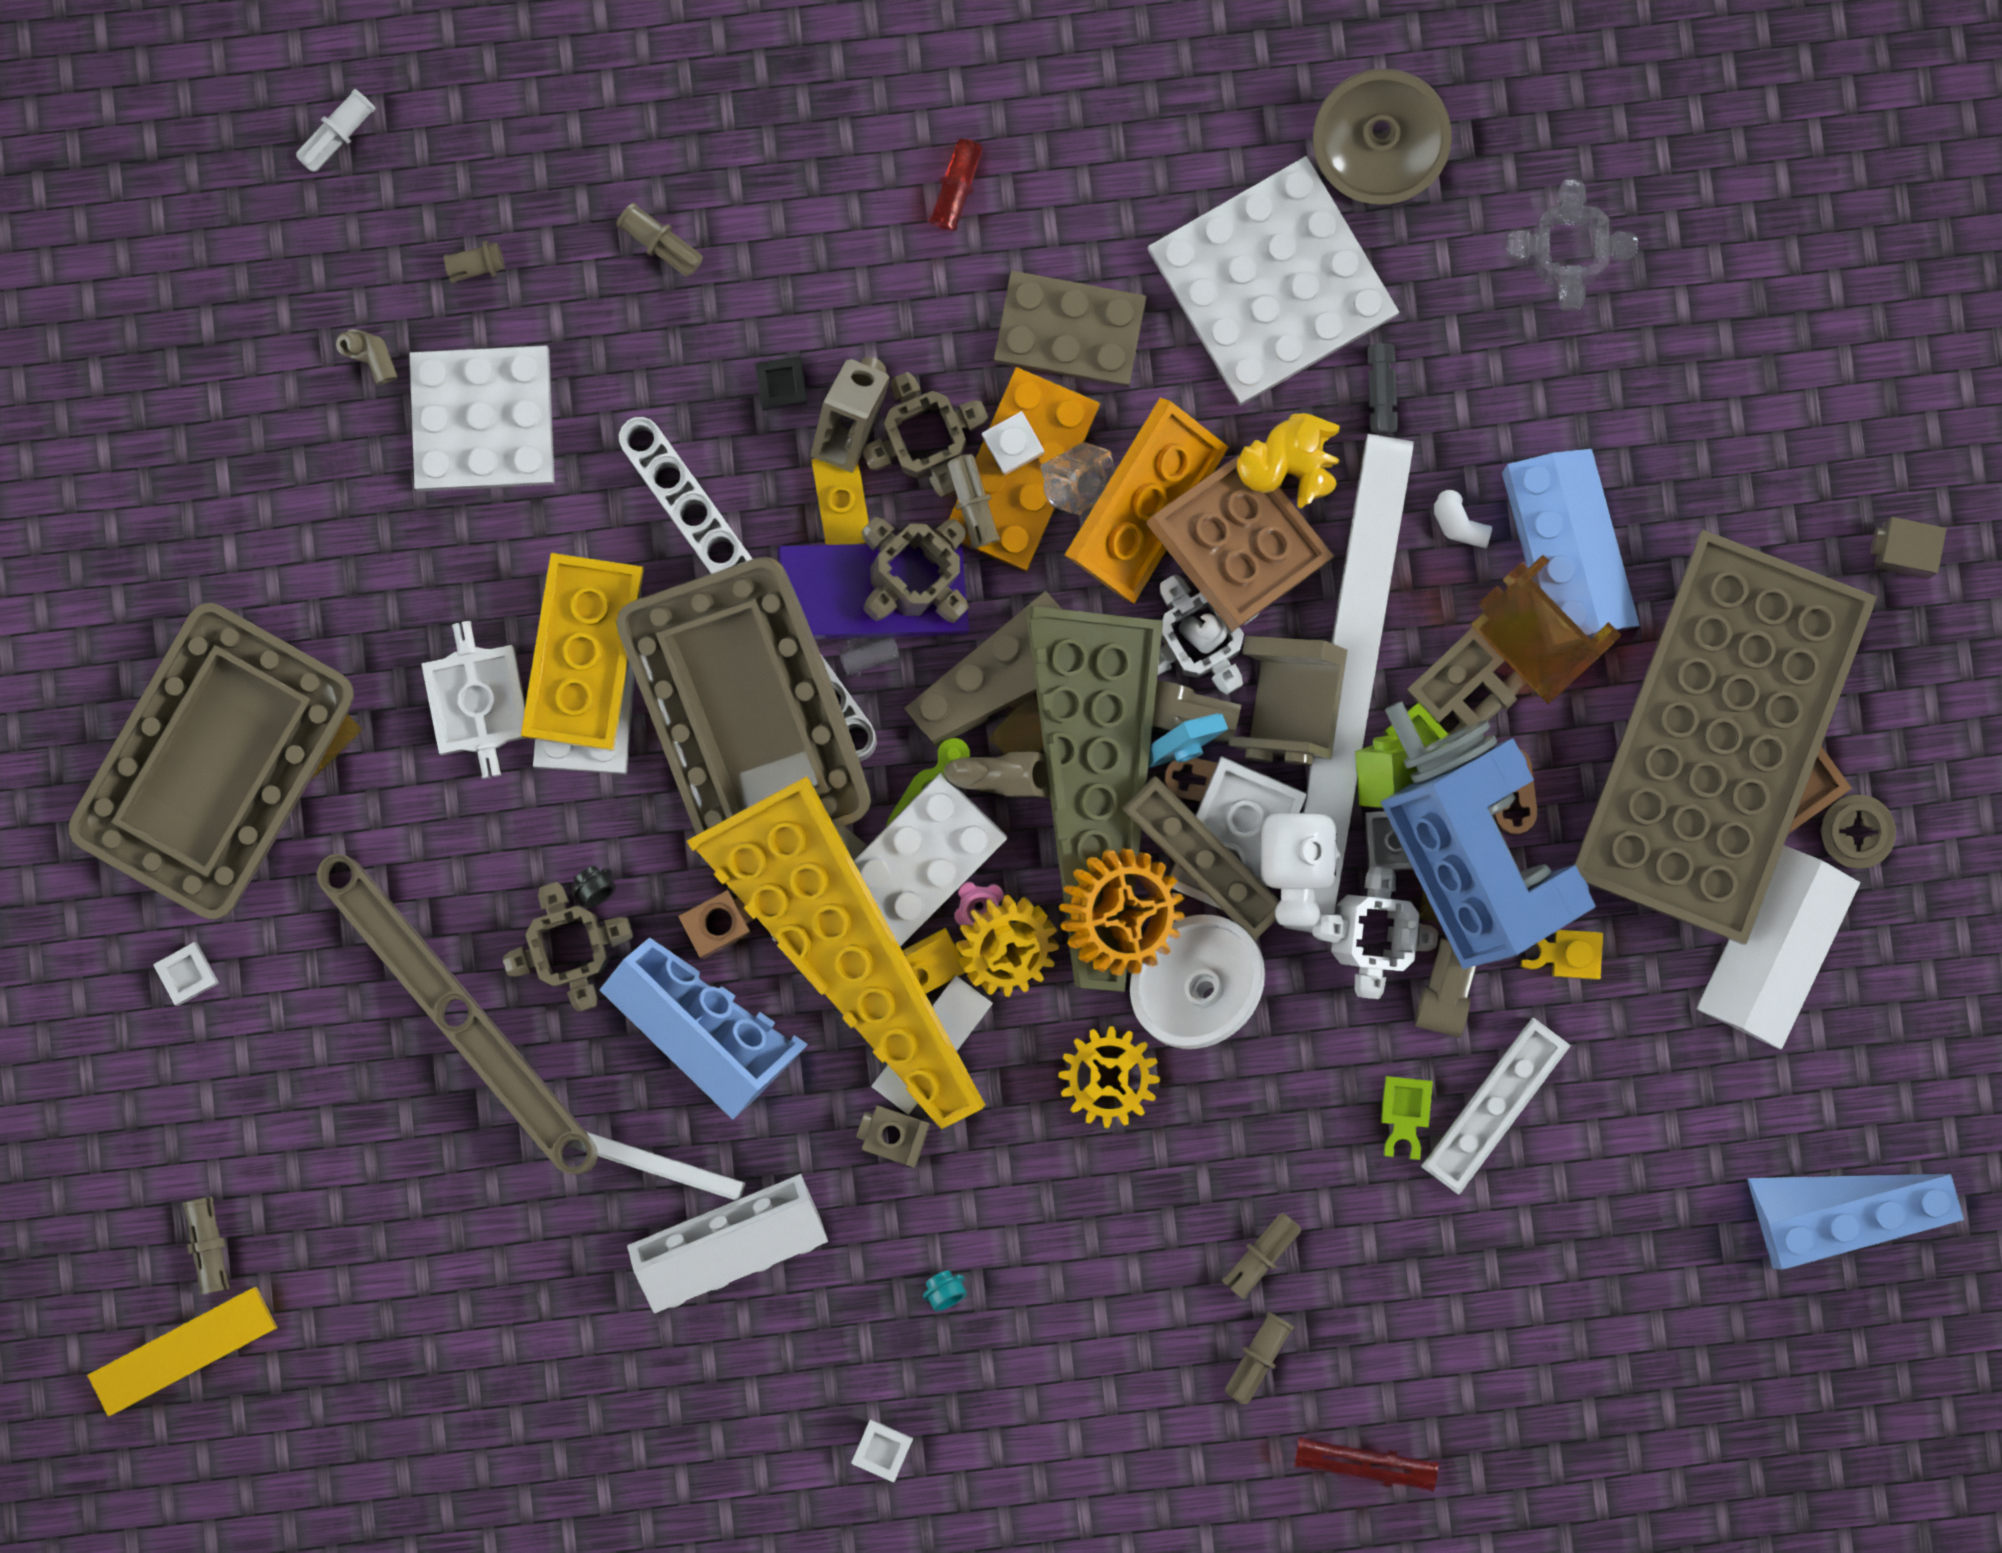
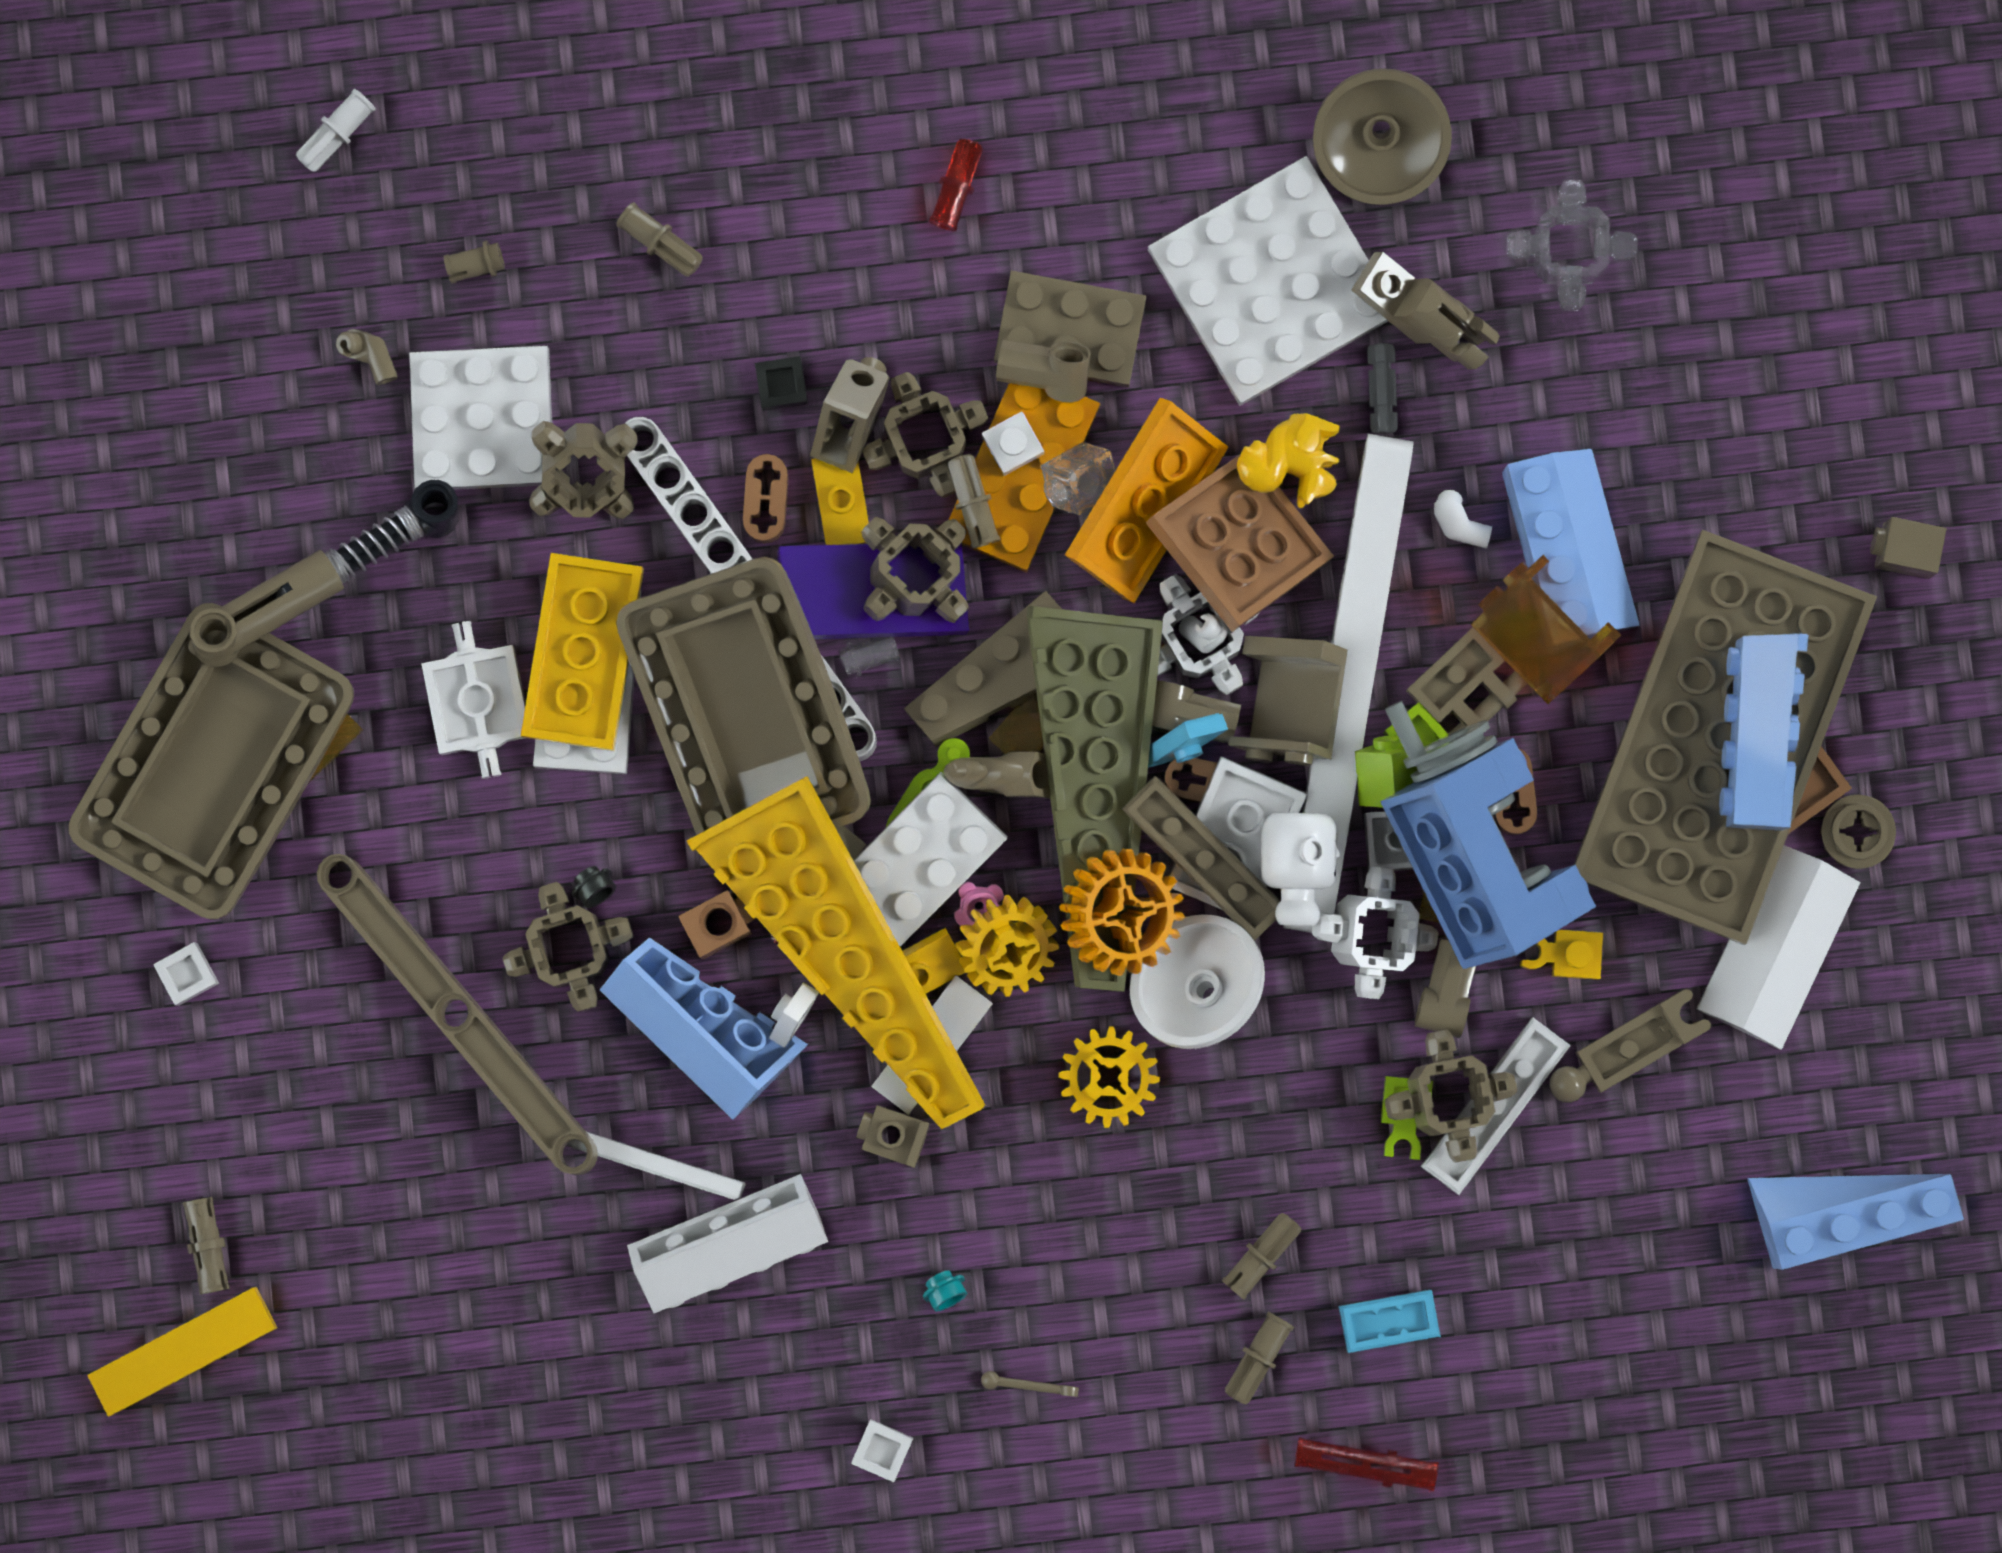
none -> piece [190,480,459,667]
none -> dark tan piece [529,421,637,519]
none -> medium nougat beam [743,454,789,544]
none -> white plate [769,982,819,1048]
none -> dark tan hinge [981,1371,1079,1397]
none -> dark tan piece [996,340,1091,402]
none -> medium azure plate [1338,1289,1440,1353]
none -> dark tan plate [1351,252,1500,370]
none -> dark tan piece [1385,1029,1517,1163]
none -> dark tan plate [1550,988,1711,1103]
none -> light blue wedge [1719,634,1808,831]

